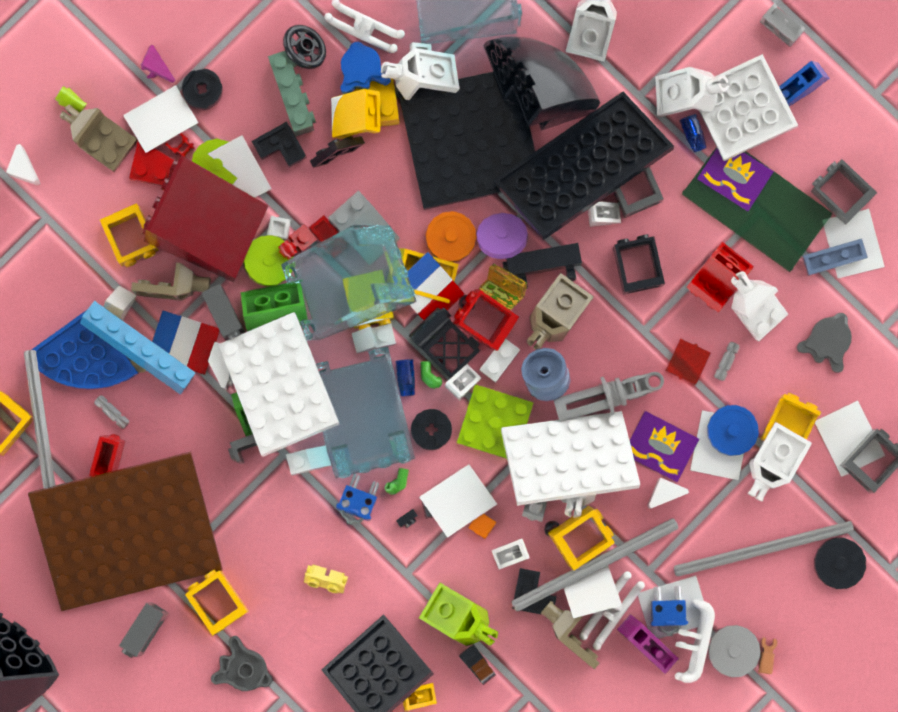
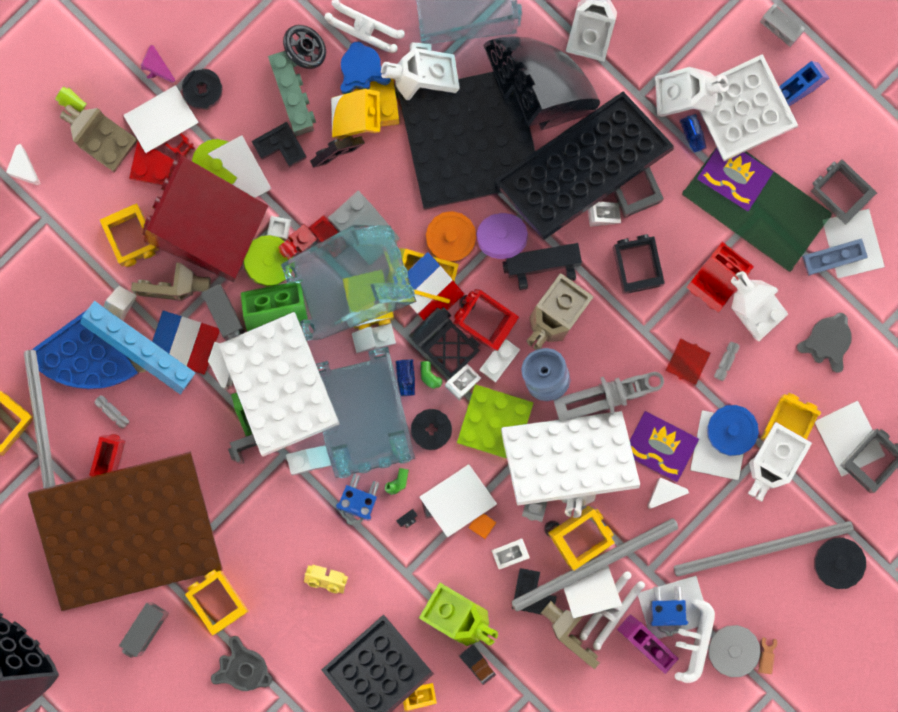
clear yellow panel [479,263,527,310] -> none

